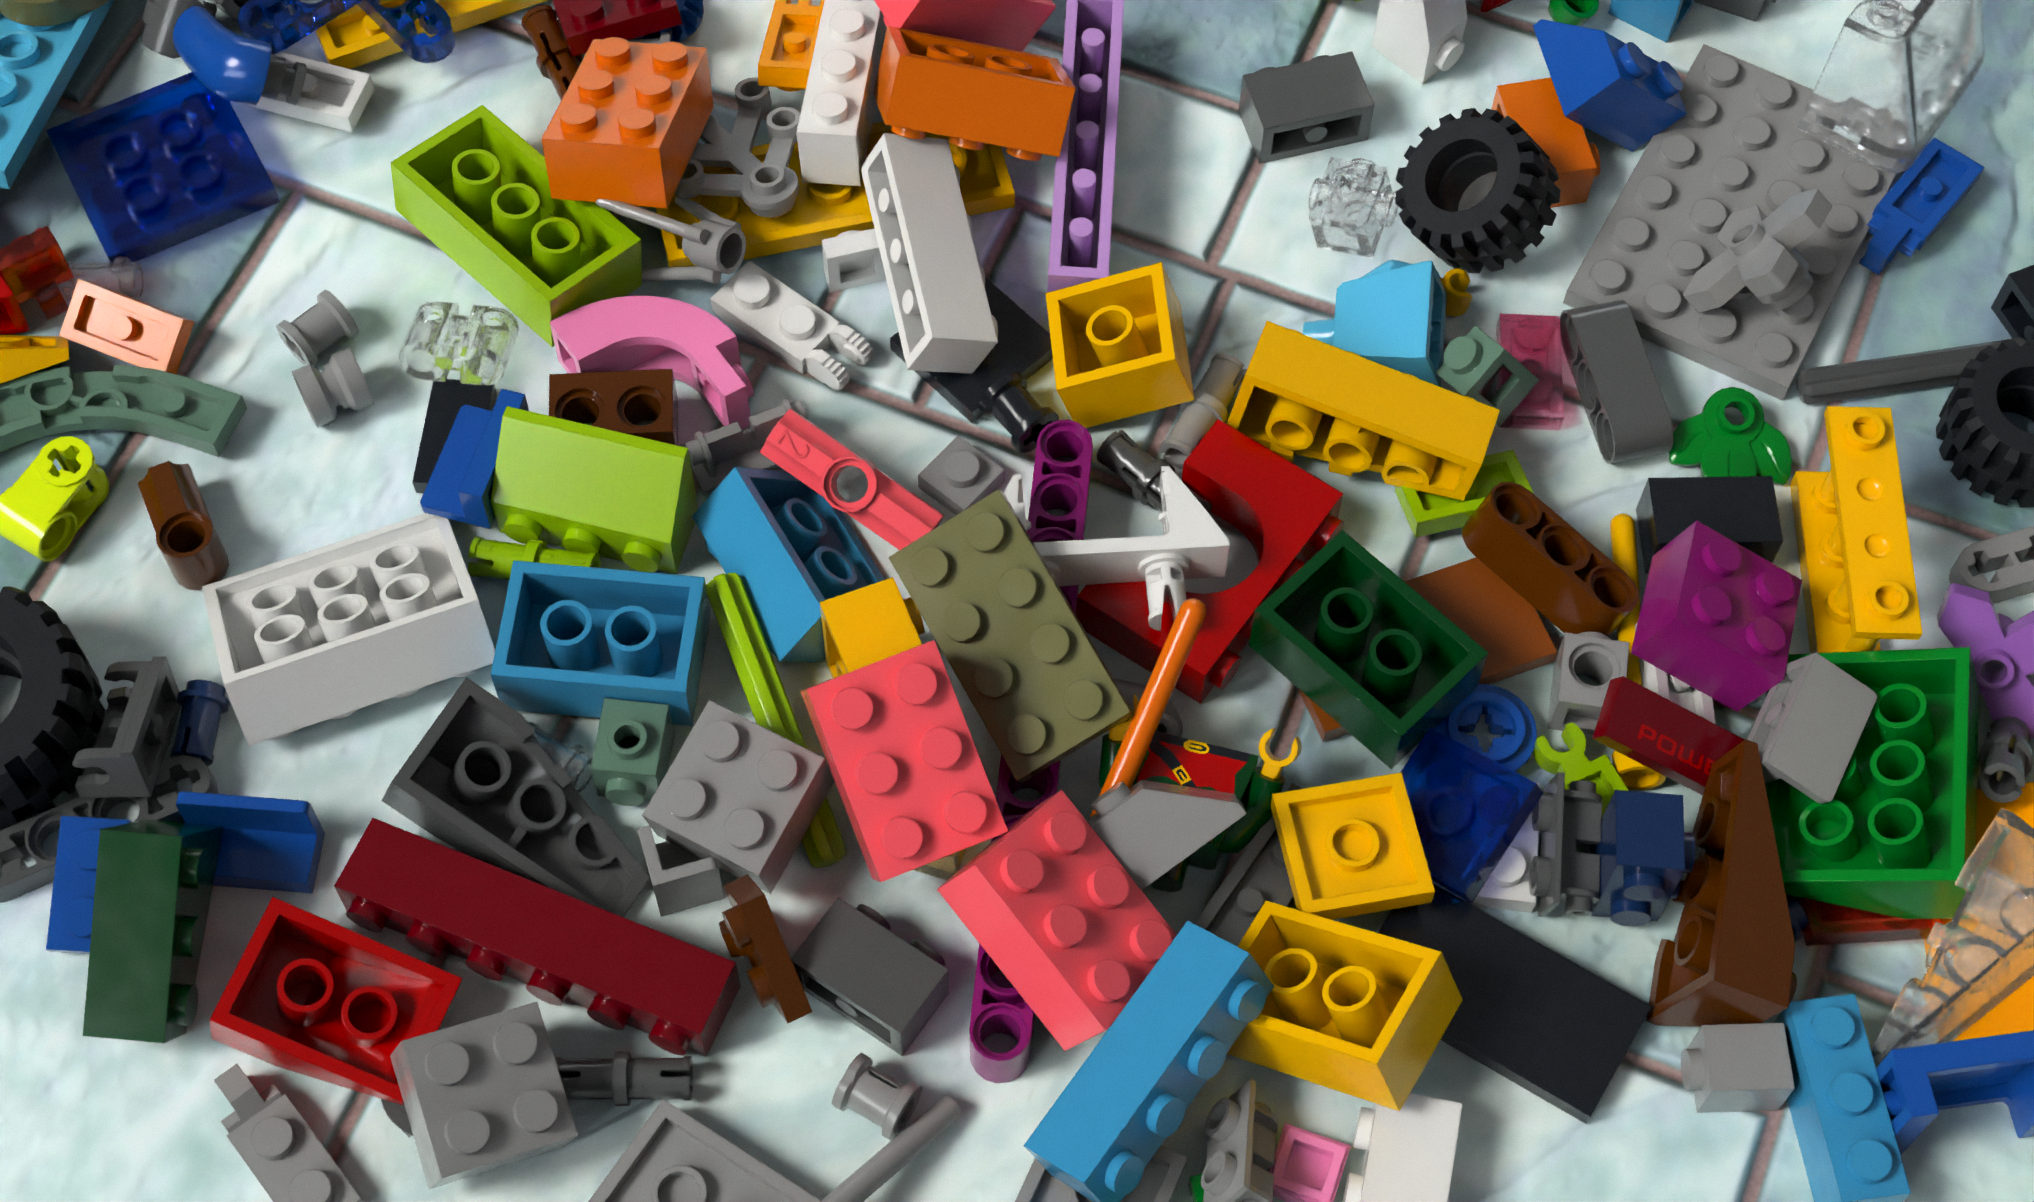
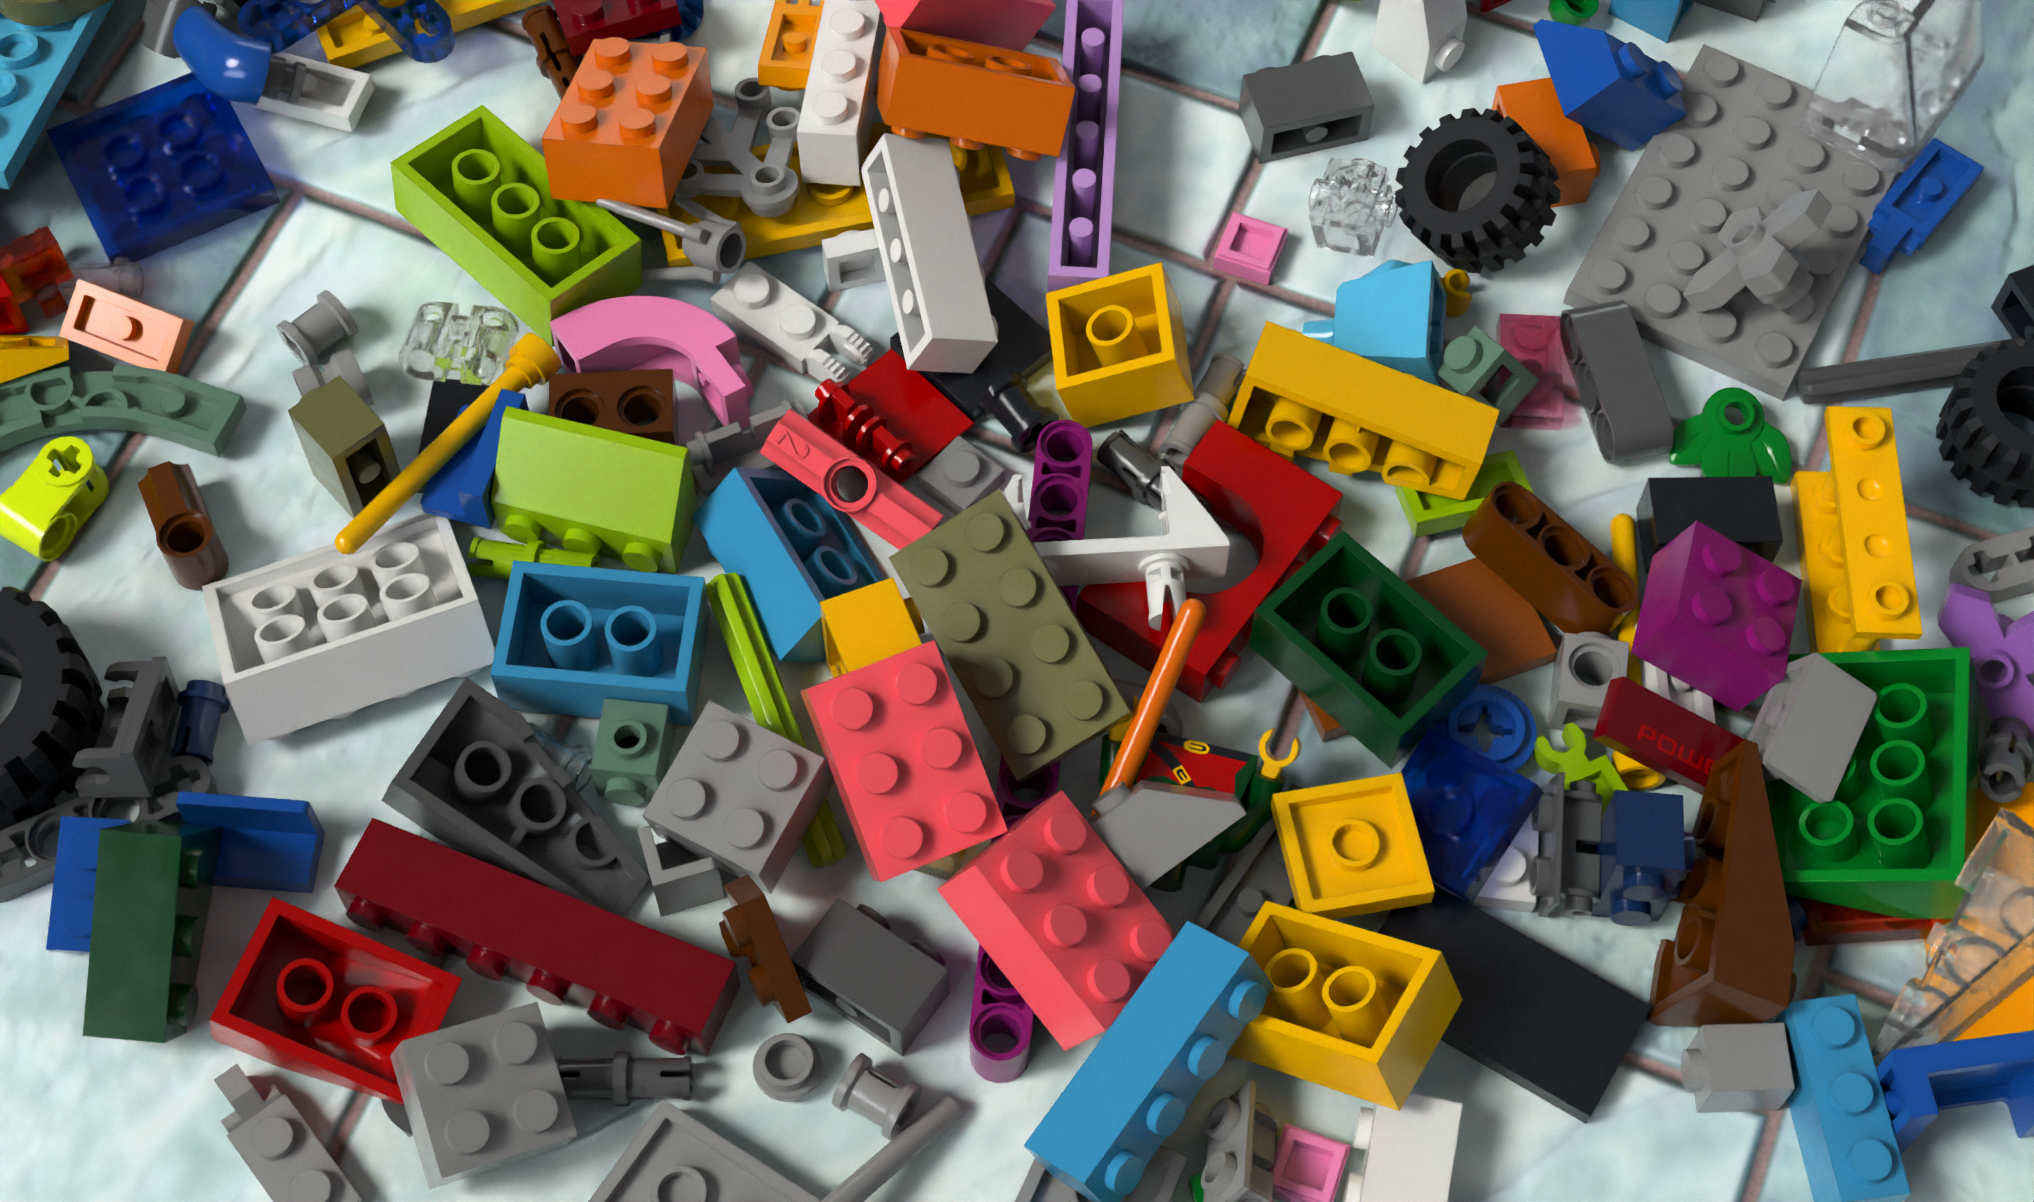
none -> olive brick [288,375,401,519]
none -> yellow piece [335,333,562,555]
none -> light grey plate [753,1033,822,1102]
none -> red hinge [807,348,974,485]
none -> bright pink tile [1213,212,1289,286]

